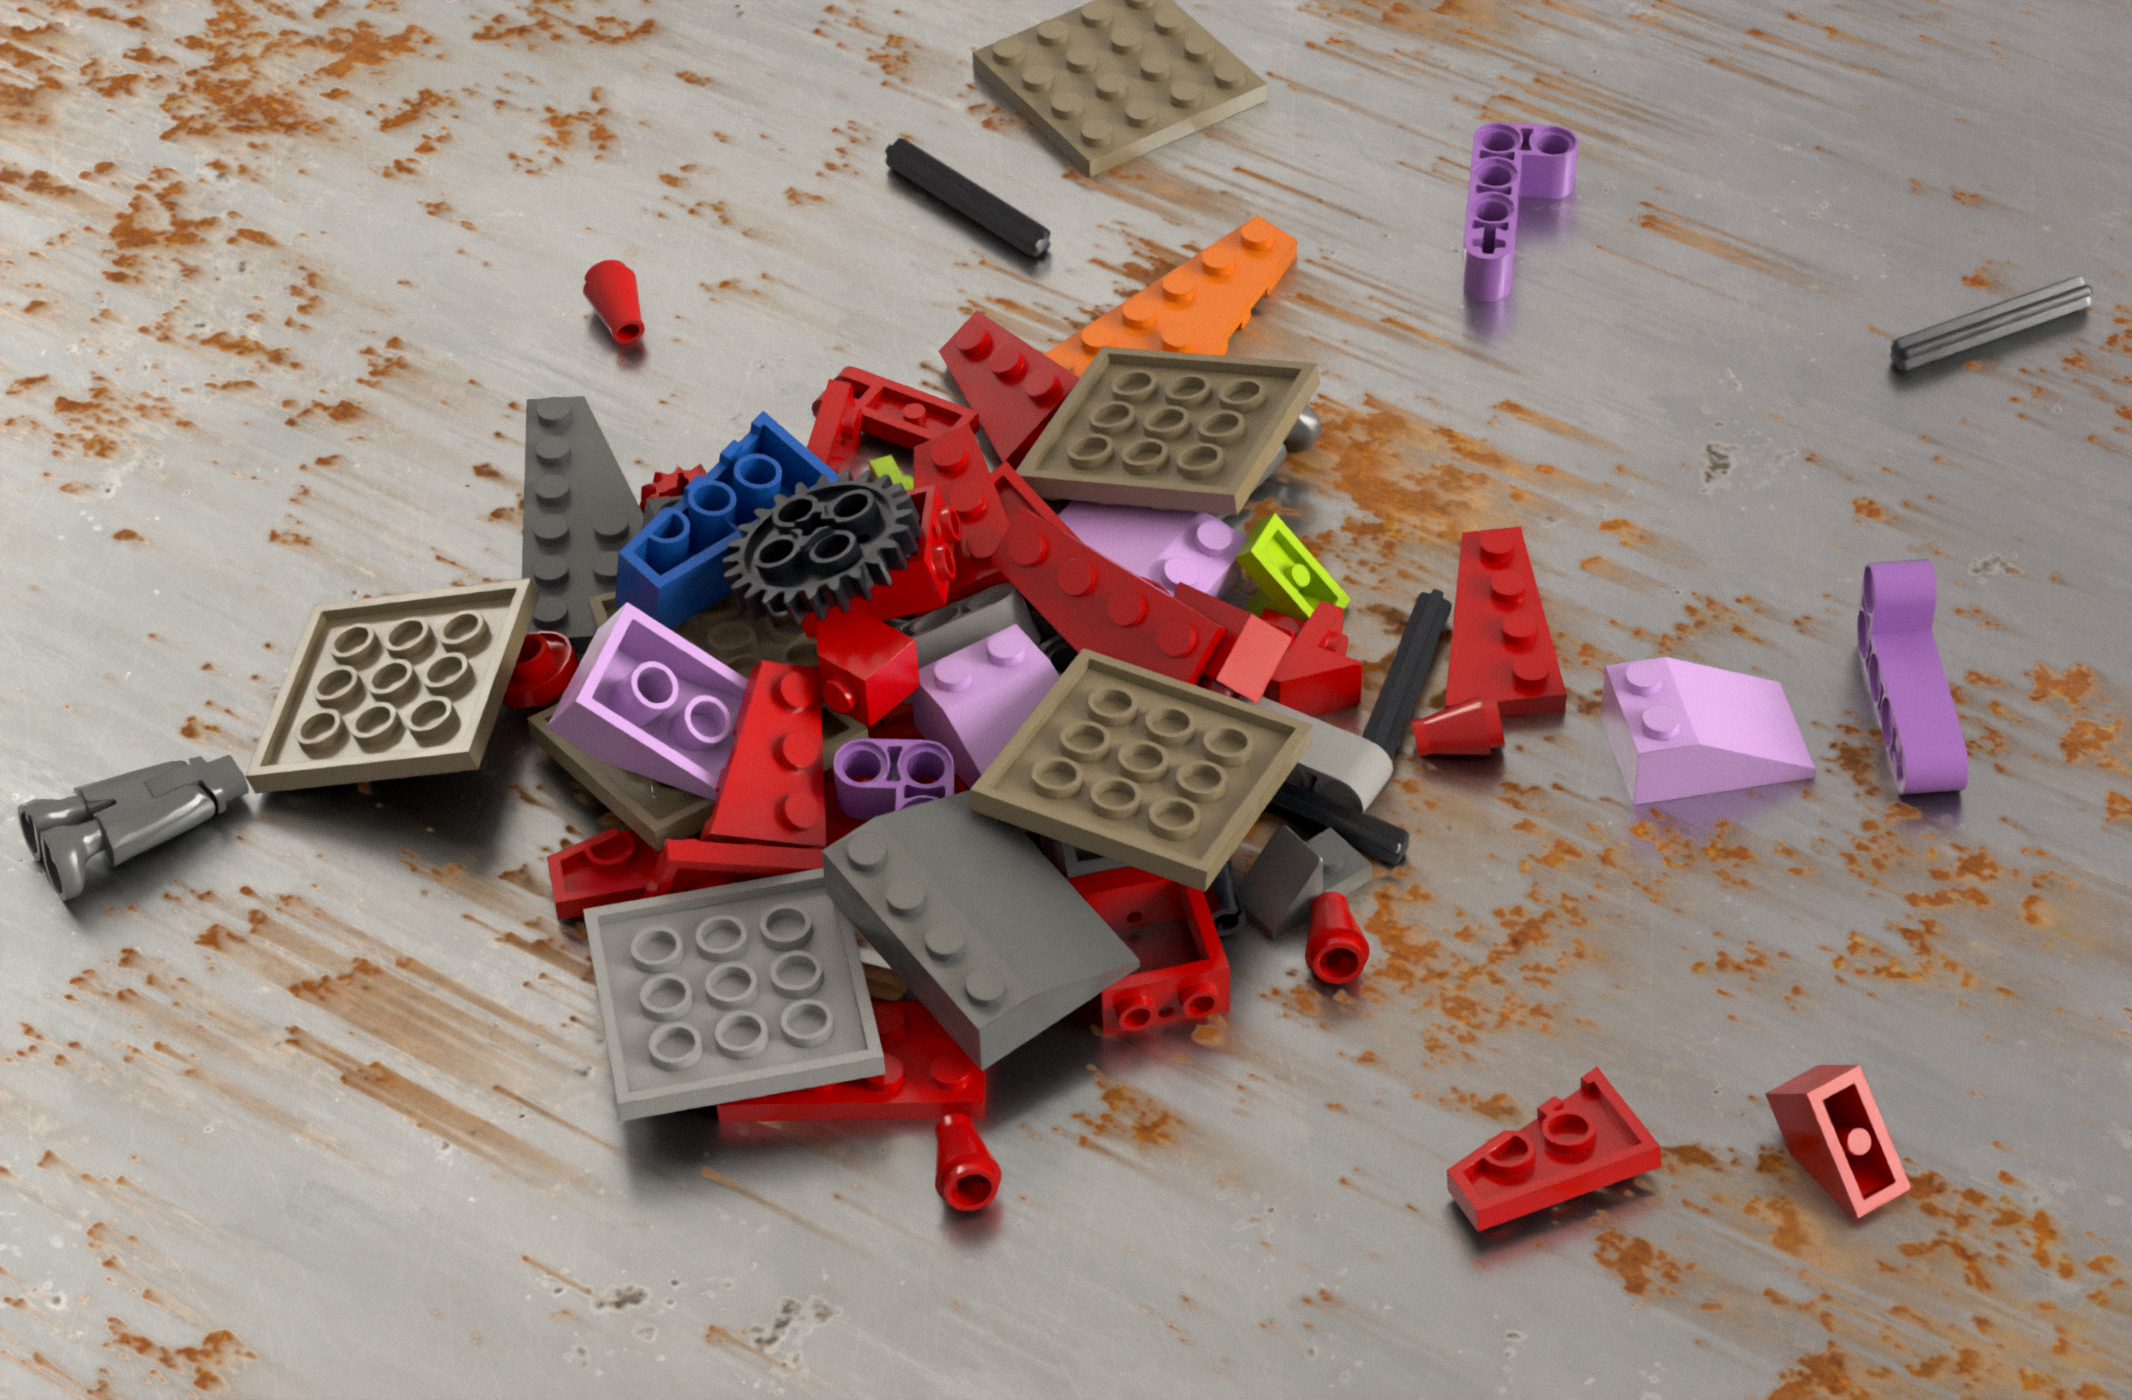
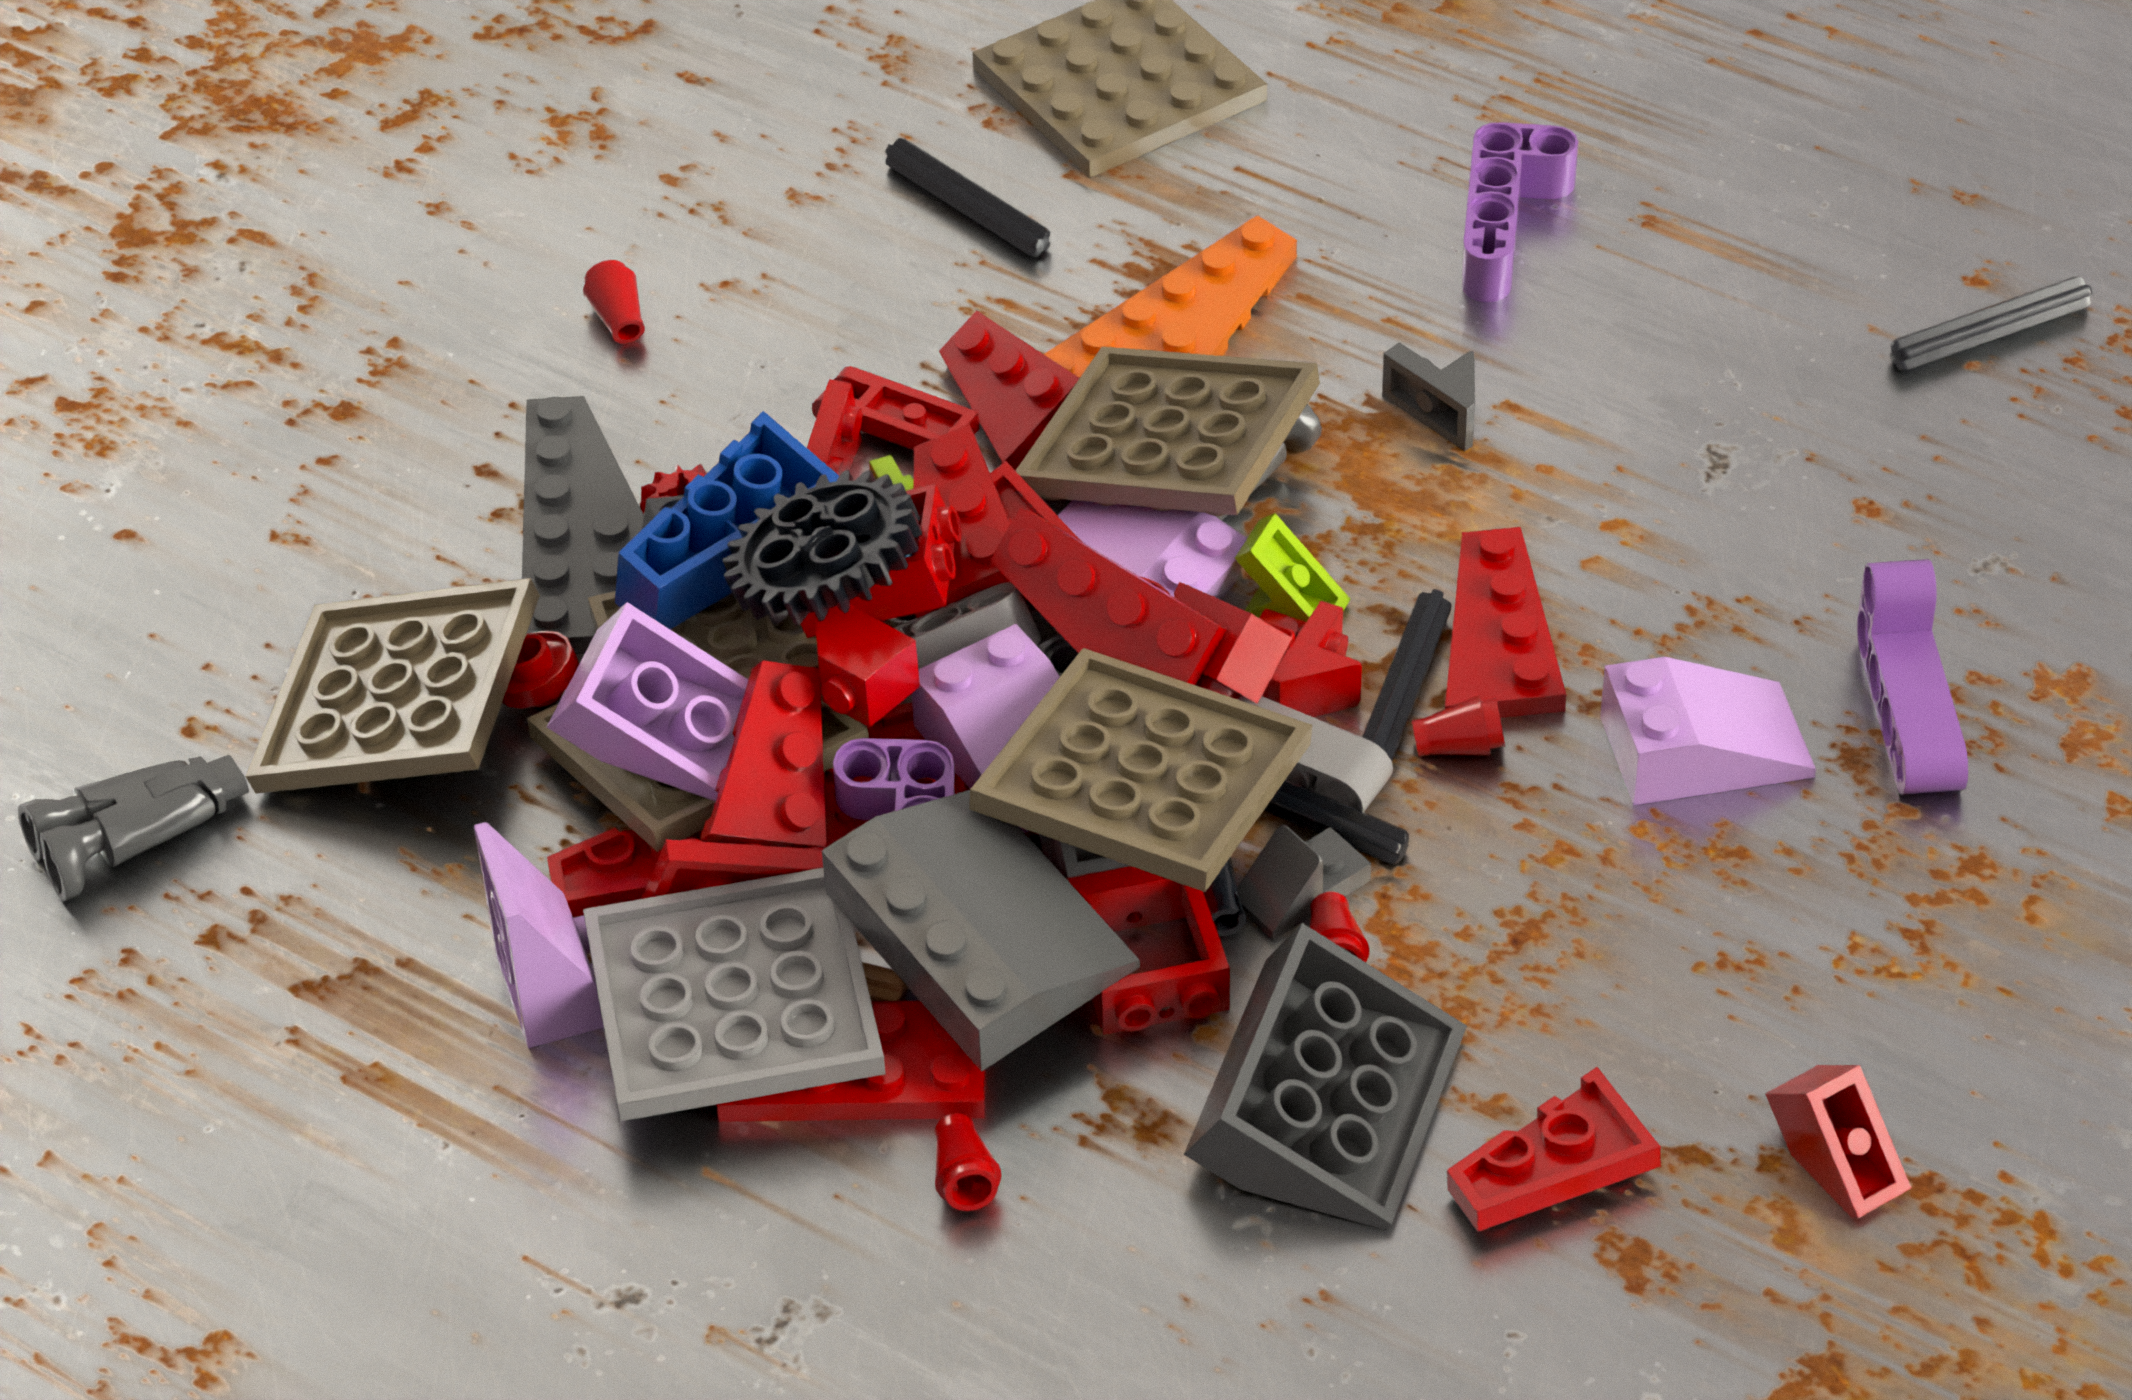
none -> lavender slope [474,822,604,1049]
none -> dark grey slope [1184,923,1467,1230]
none -> dark grey slope [1382,342,1475,451]

